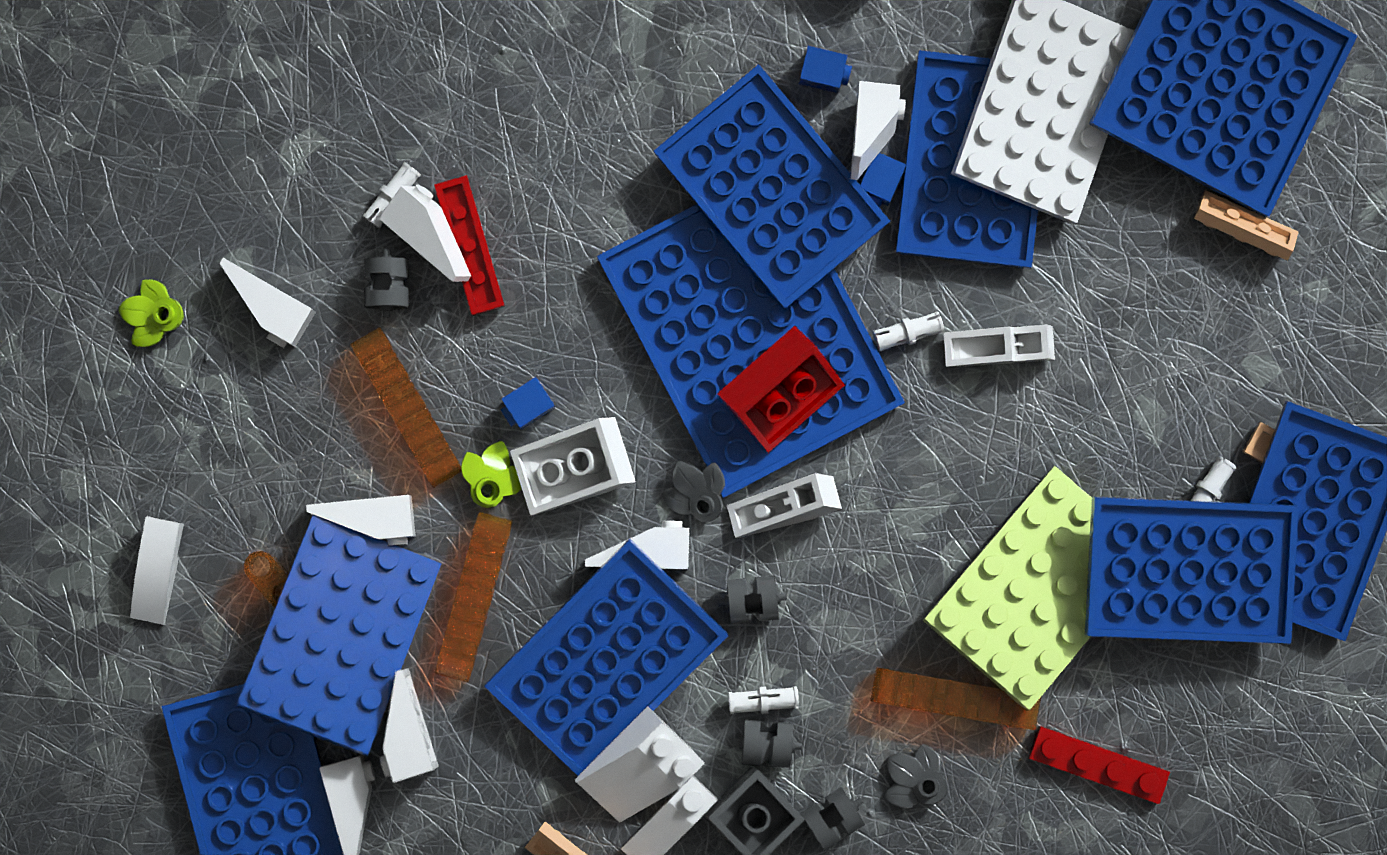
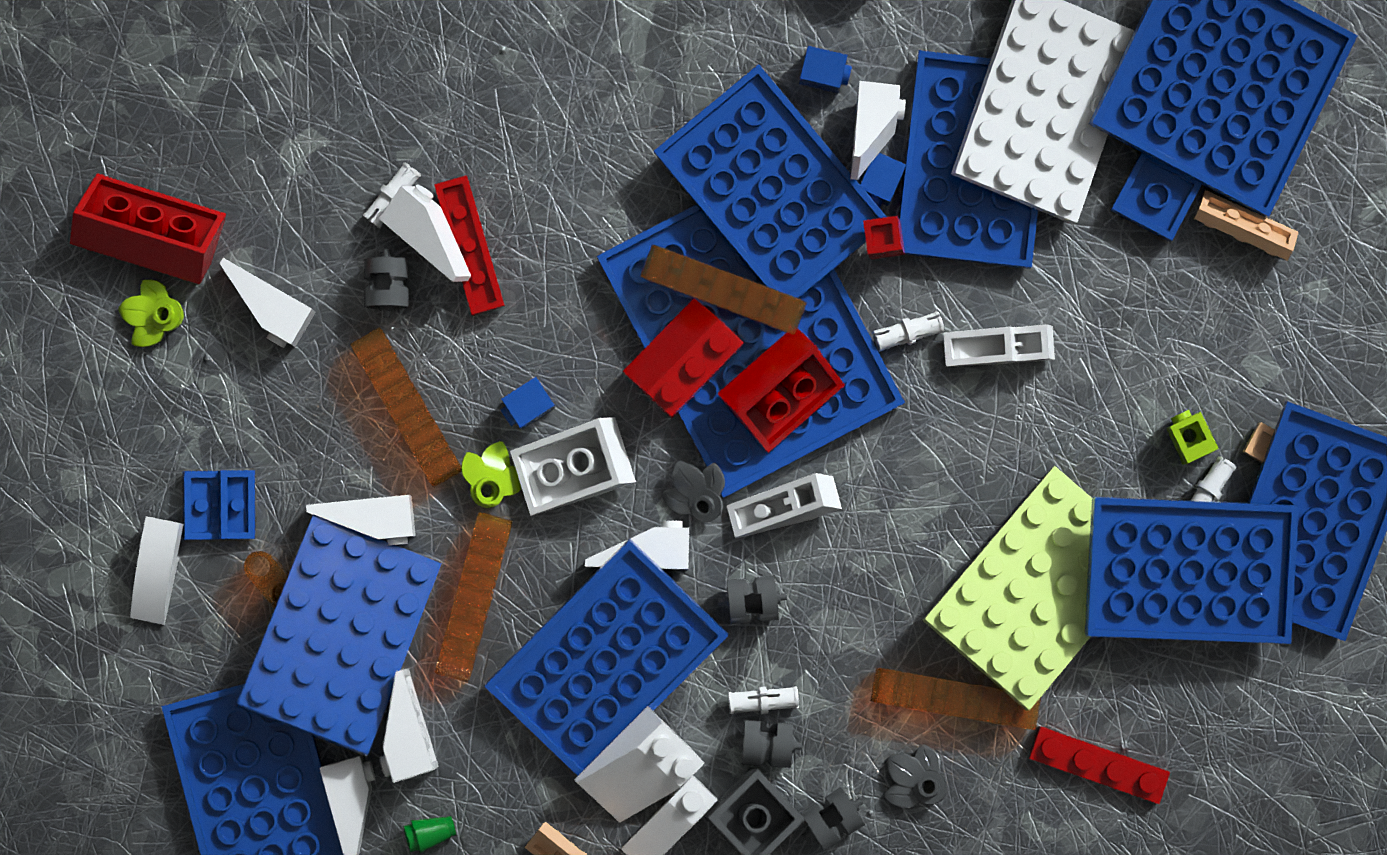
none -> red slope [70,173,226,284]
none -> blue slope [182,470,255,540]
none -> green cone [403,816,456,853]
none -> red slope [622,298,744,419]
none -> clear orange beam [640,244,807,335]
none -> red panel [863,216,905,259]
none -> blue plate [1110,152,1202,242]
none -> lime brick [1166,410,1219,465]

